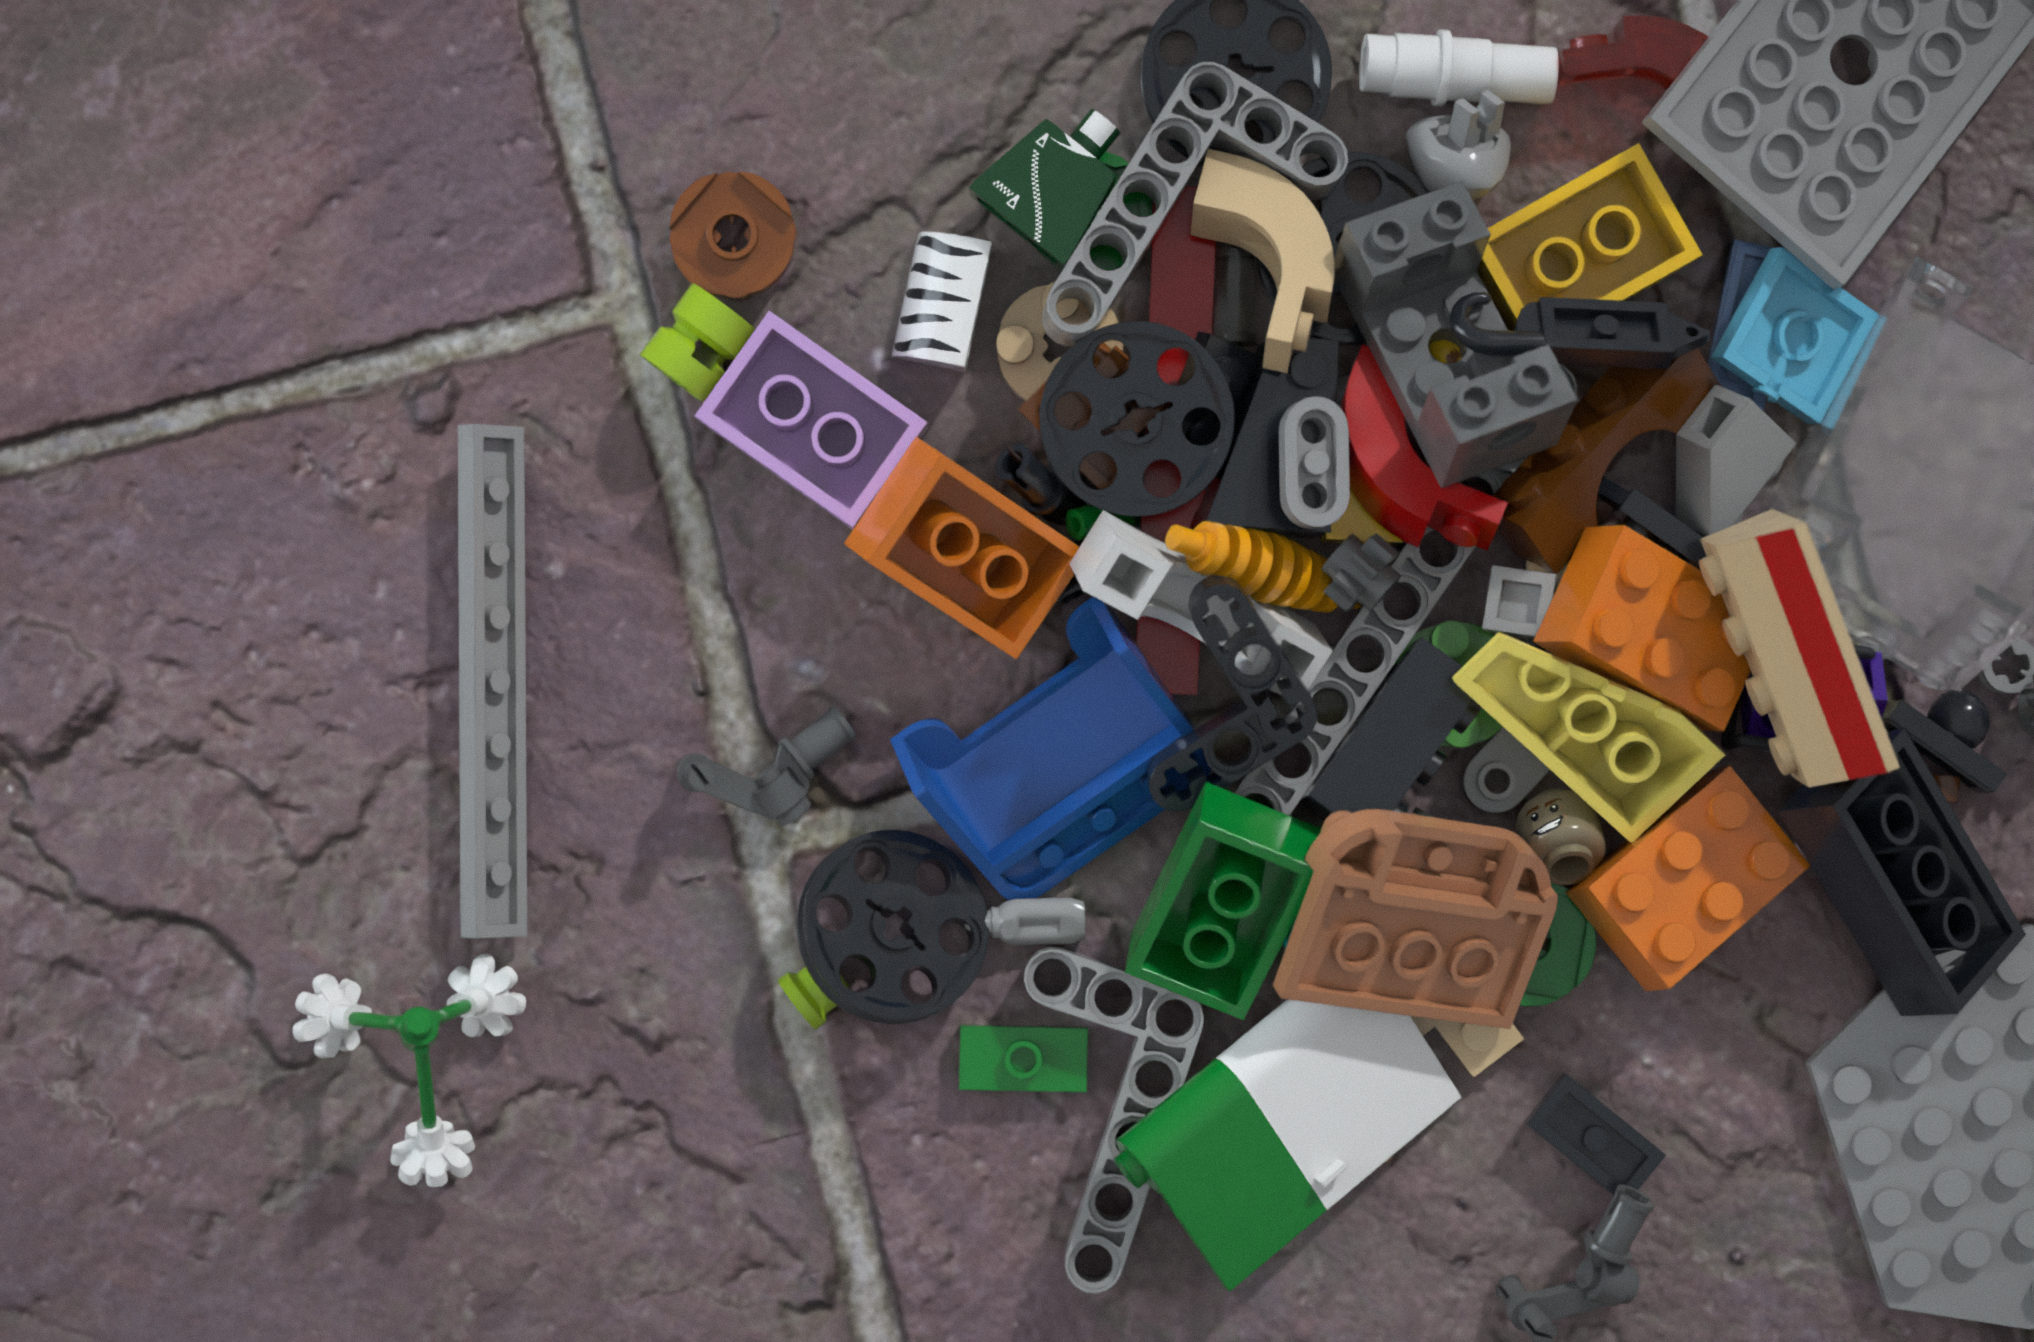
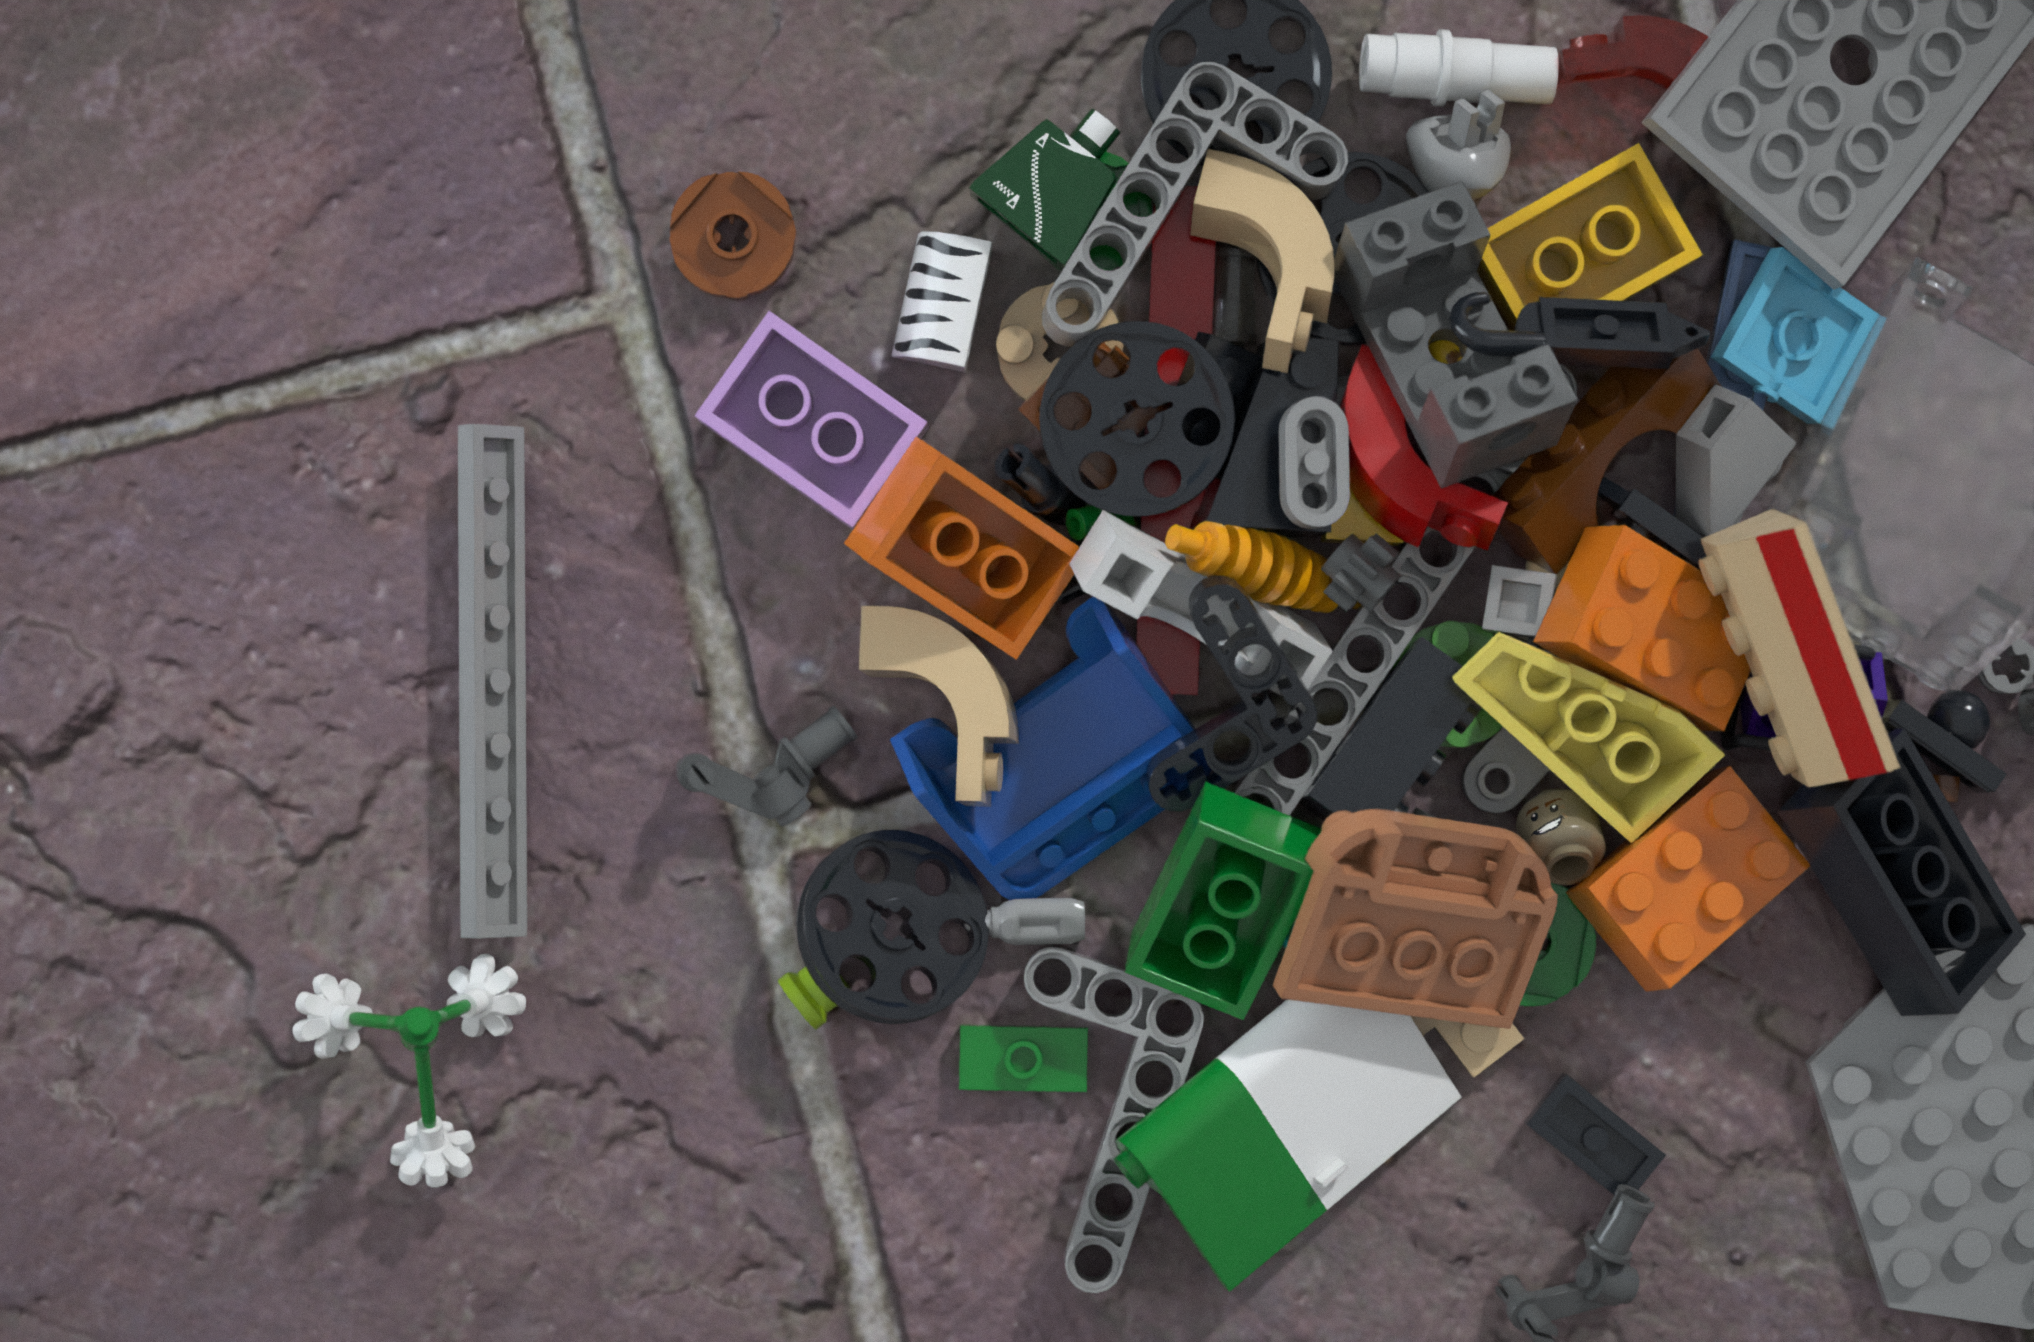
lime wheel [639,283,755,403] -> none
none -> tan arch [859,606,1019,807]

